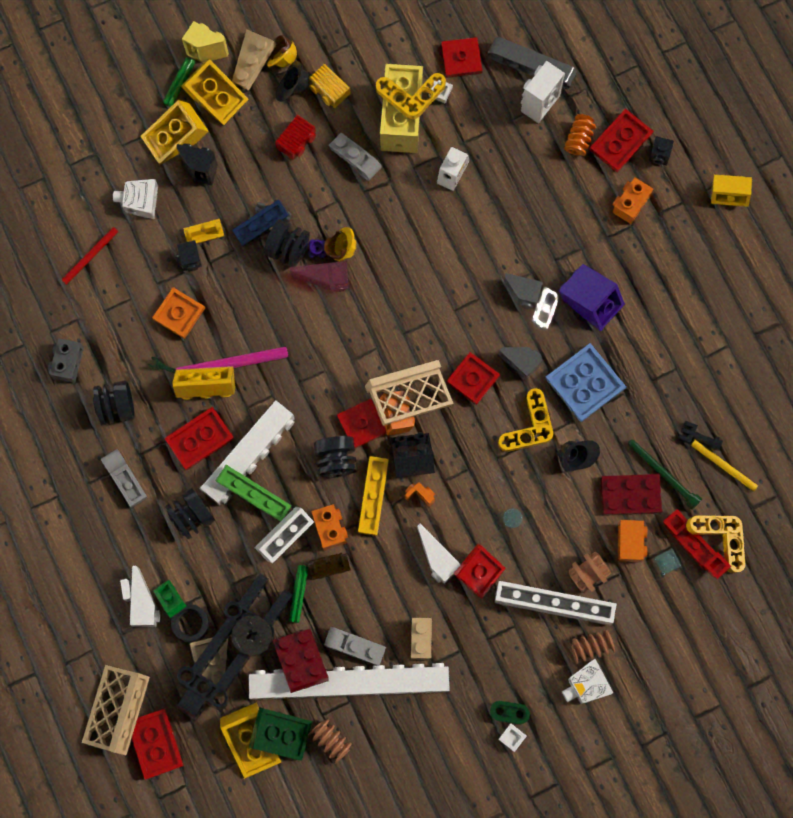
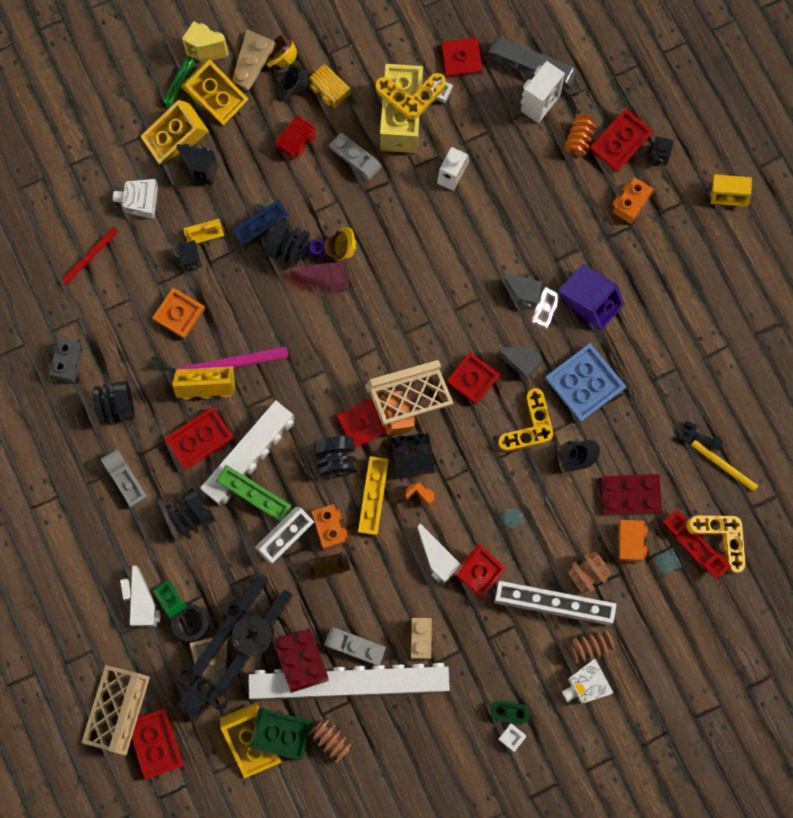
green axle [289,565,308,623] -> none
dark green piece [628,440,702,510] -> none

